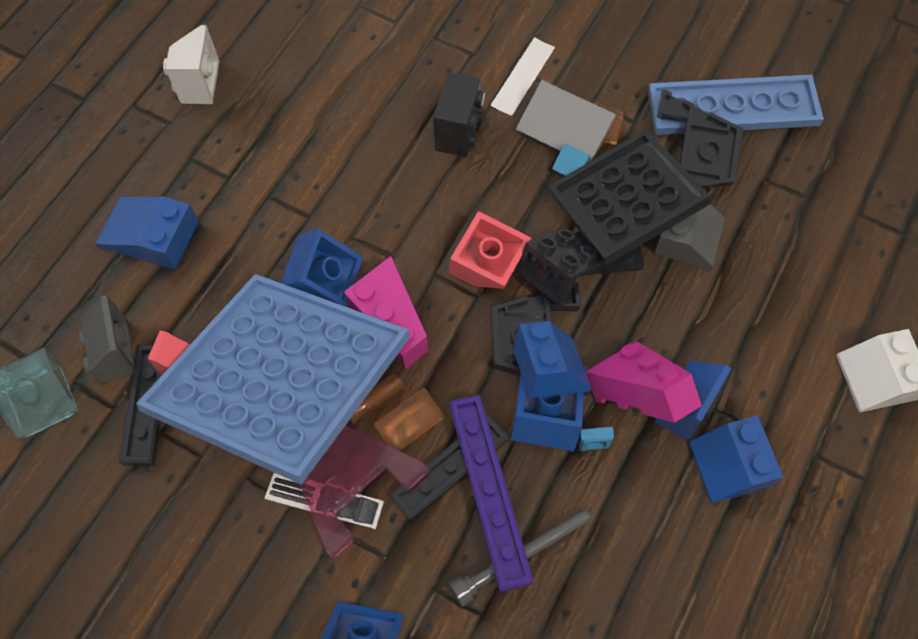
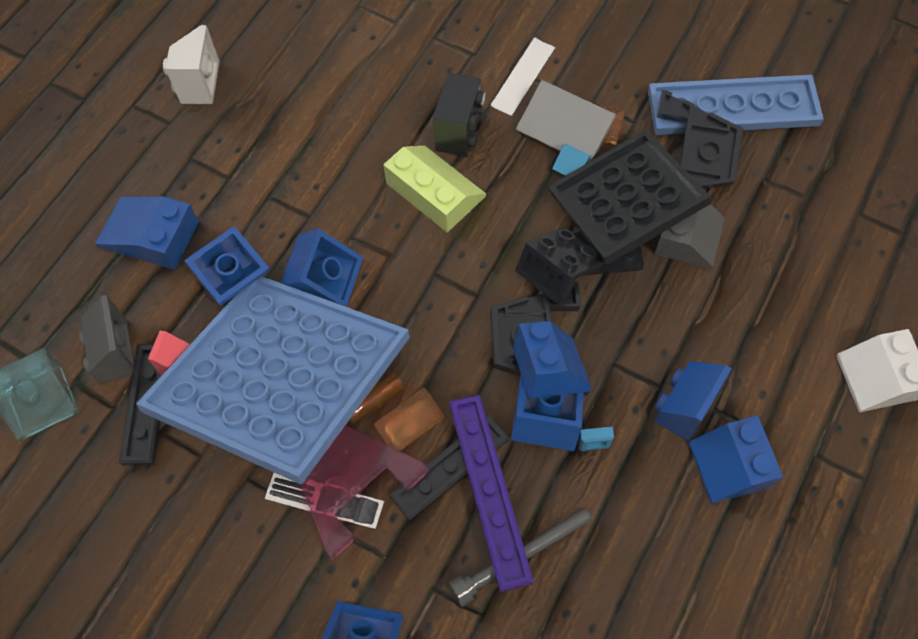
dark pink wedge [344,256,429,370] -> none
coral slope [448,211,531,289] -> none
dark pink wedge [585,341,702,423] -> none
none -> blue slope [184,226,270,306]
none -> yellowish green slope [383,146,486,232]

